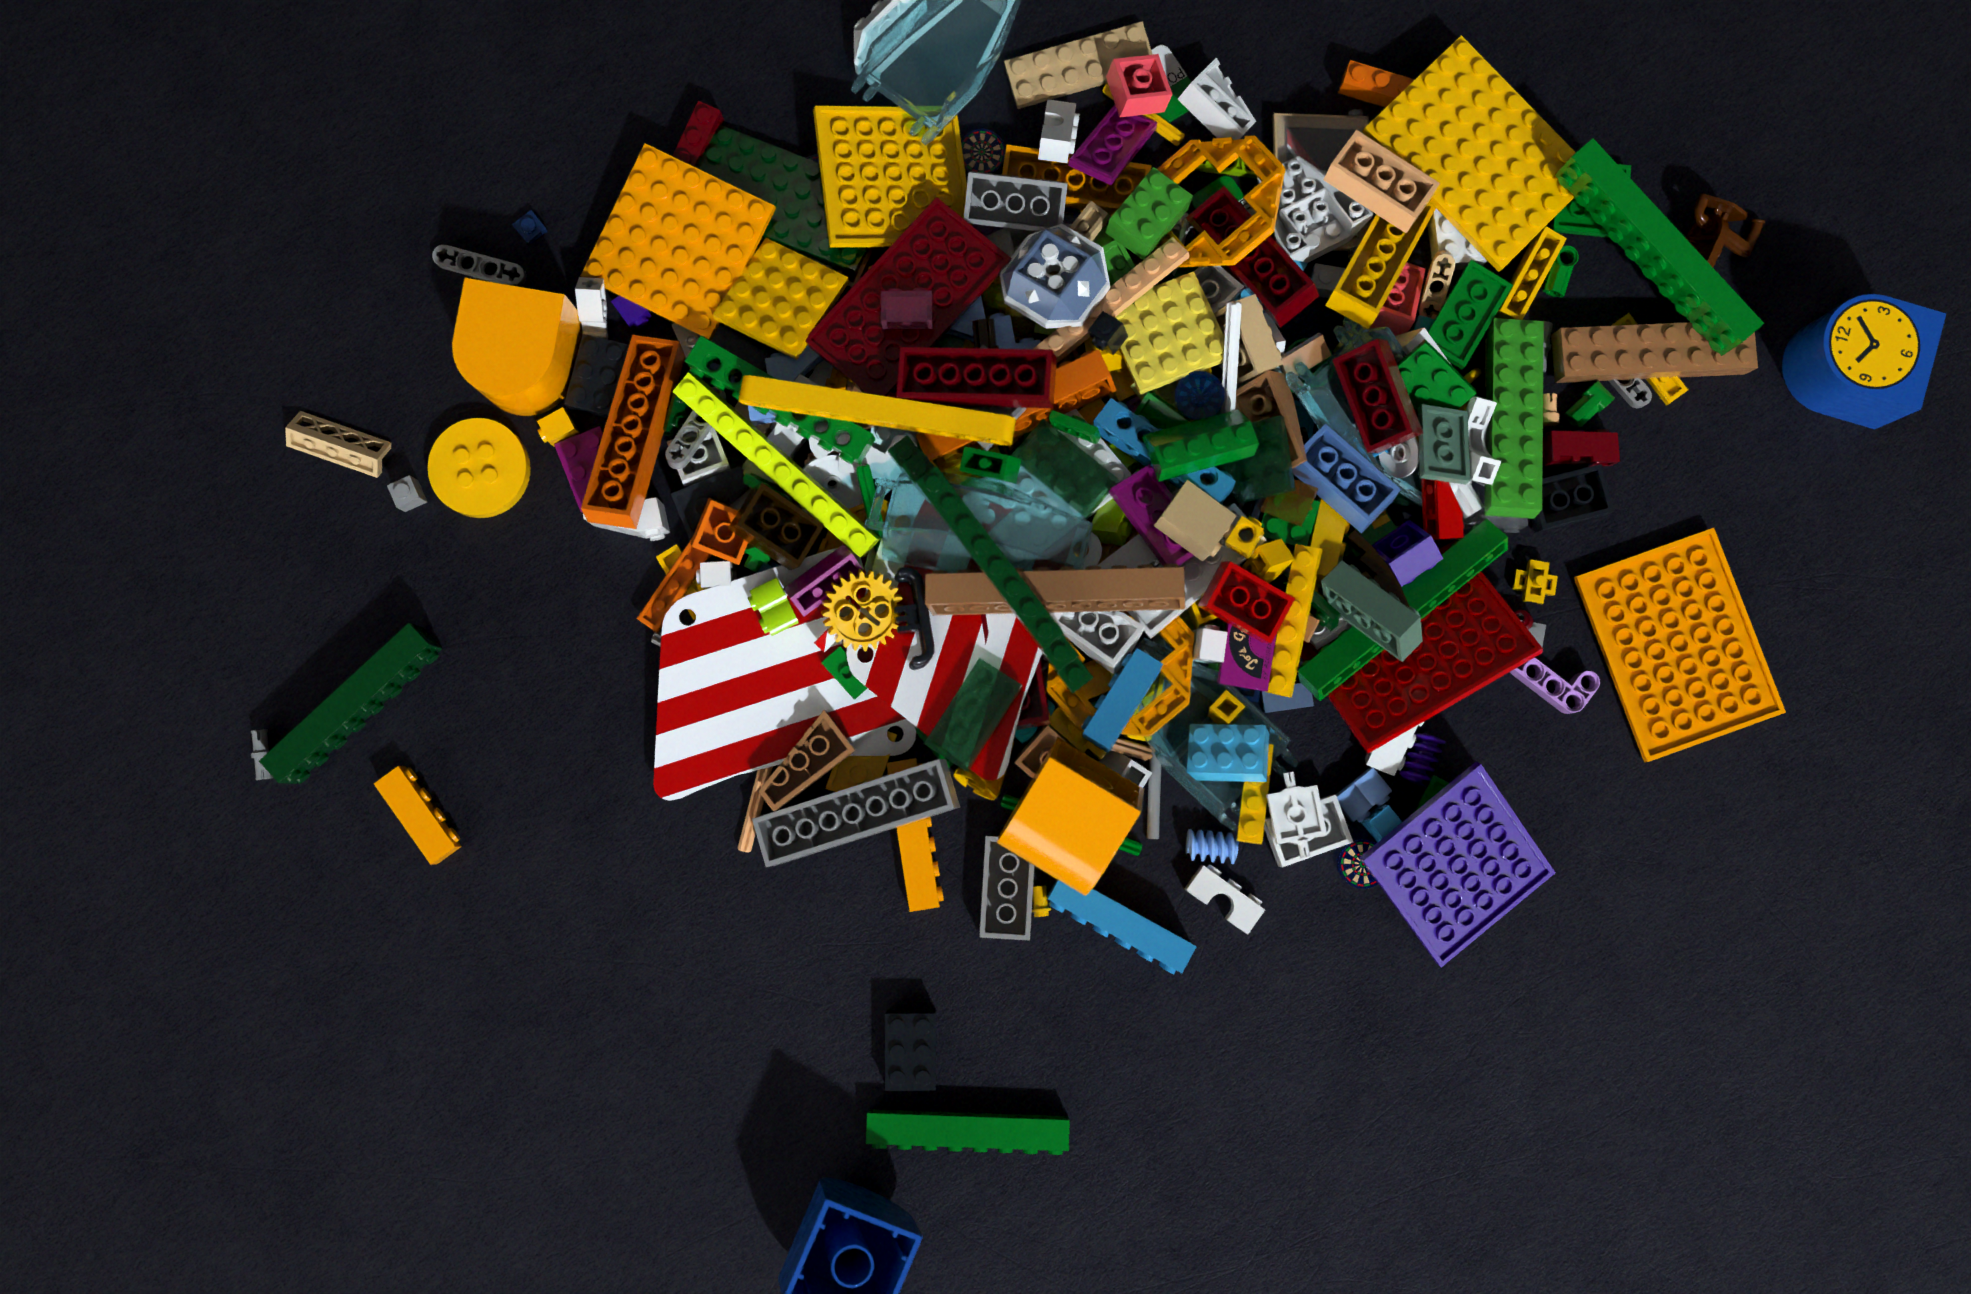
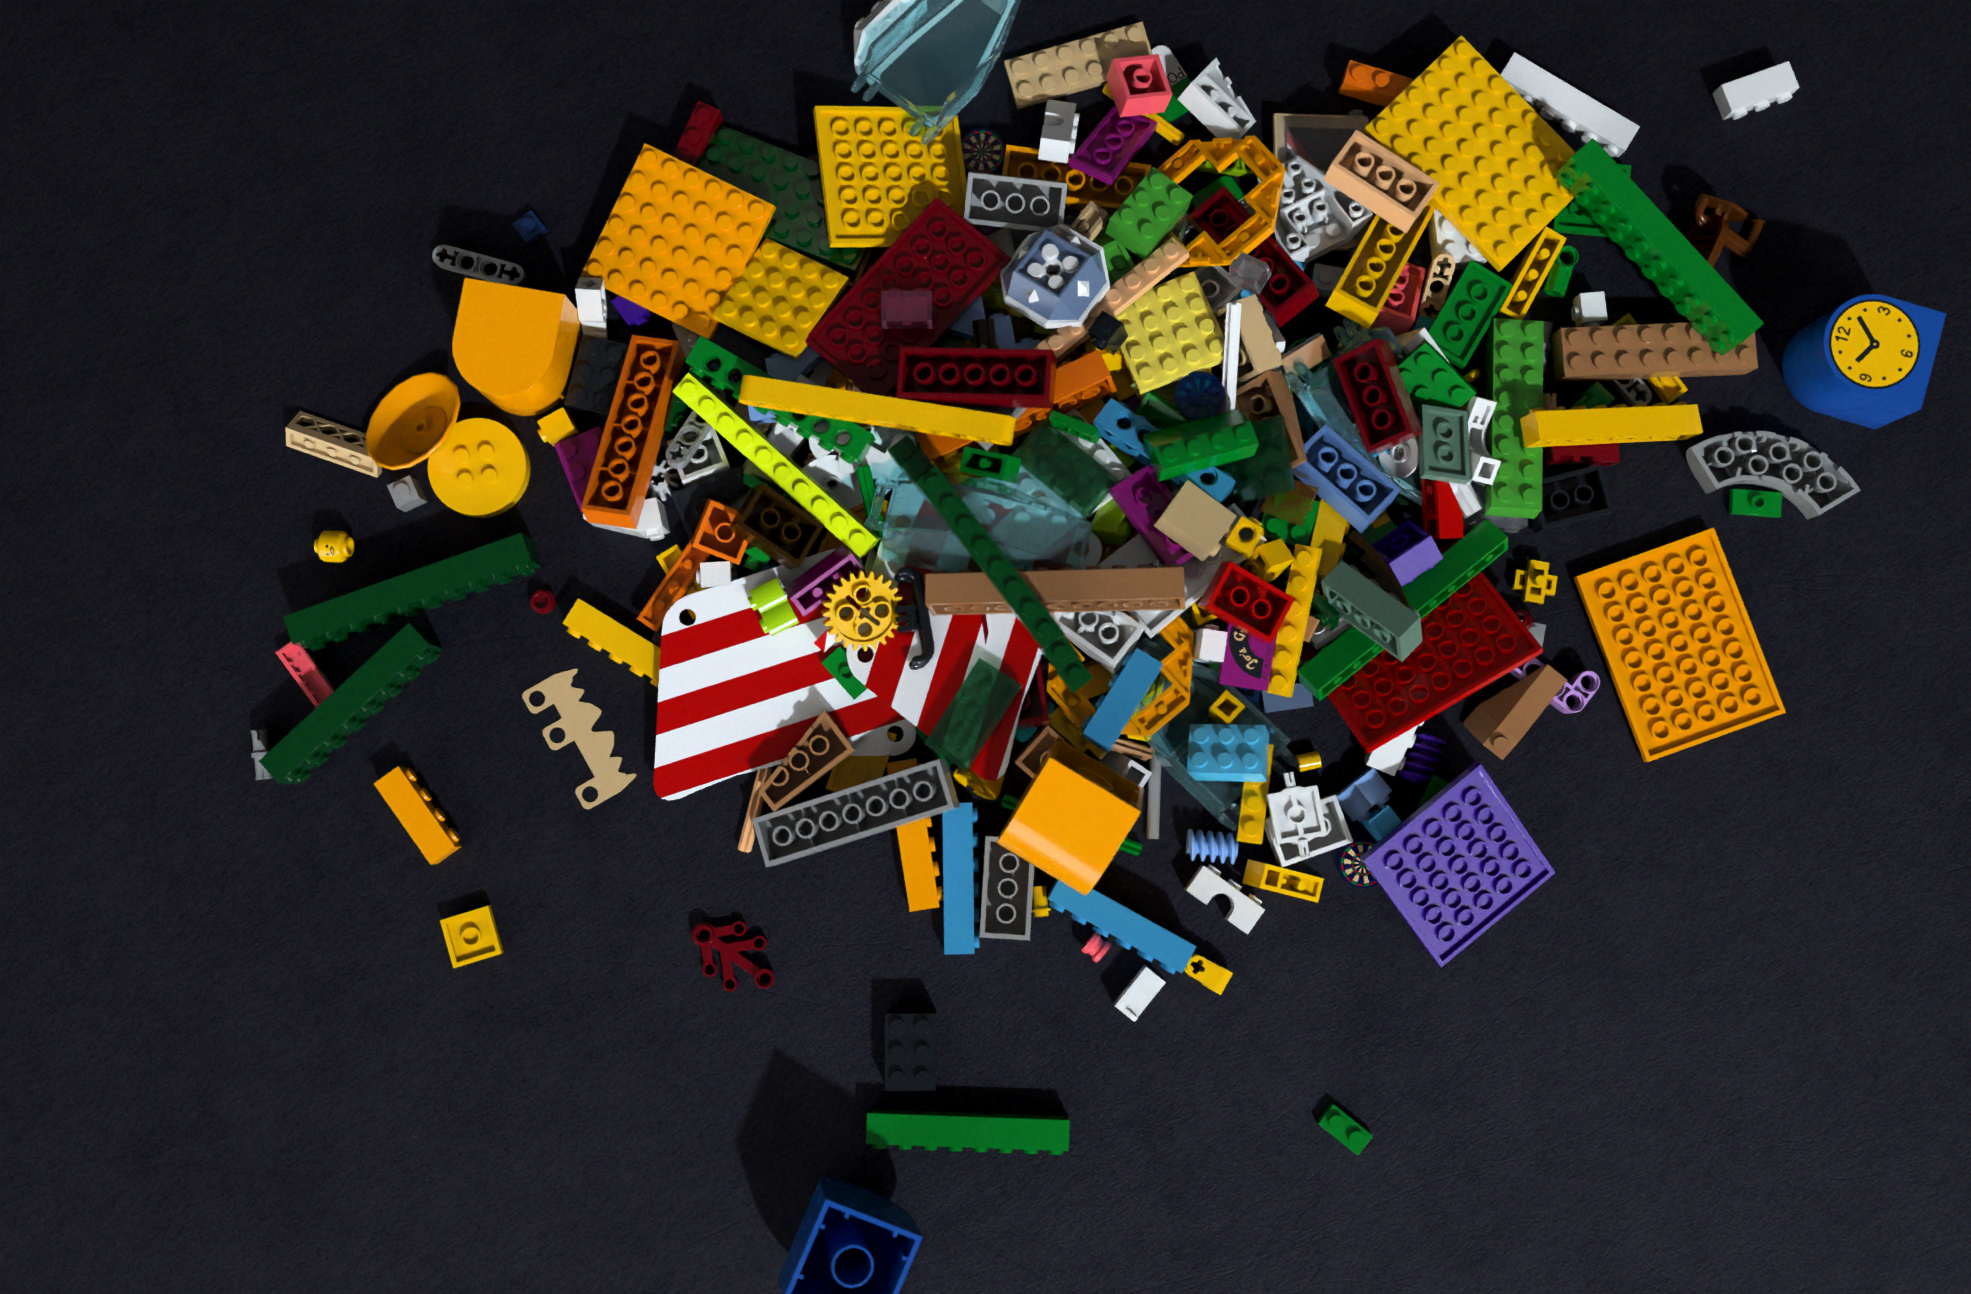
none -> coral plate [275,641,336,708]
none -> dark green brick [283,533,542,651]
none -> yellow head [314,530,354,563]
none -> light orange dish [365,372,460,470]
none -> yellow plate [440,905,504,969]
none -> tan piece [522,669,637,809]
none -> dark red plate [530,589,556,614]
none -> yellow brick [562,598,661,687]
none -> white gear [646,460,680,501]
none -> dark red plant [692,921,775,992]
none -> dark azure brick [942,803,979,955]
none -> coral wheel [1081,931,1112,963]
none -> white hinge [1113,965,1166,1022]
none -> yellow piece [1184,954,1233,995]
none -> clear brick [1228,252,1272,295]
none -> yellow slope [1242,859,1324,903]
none -> yellow hinge [1295,751,1322,772]
none -> green plate [1316,1103,1373,1156]
none -> medium nougat wedge [1462,663,1567,760]
none -> white brick [1500,52,1640,159]
none -> yellow brick [1520,402,1703,448]
none -> white brick [1571,291,1608,327]
none -> light grey brick [1686,431,1861,519]
none -> white brick [1713,61,1800,120]
none -> green plate [1729,489,1782,518]

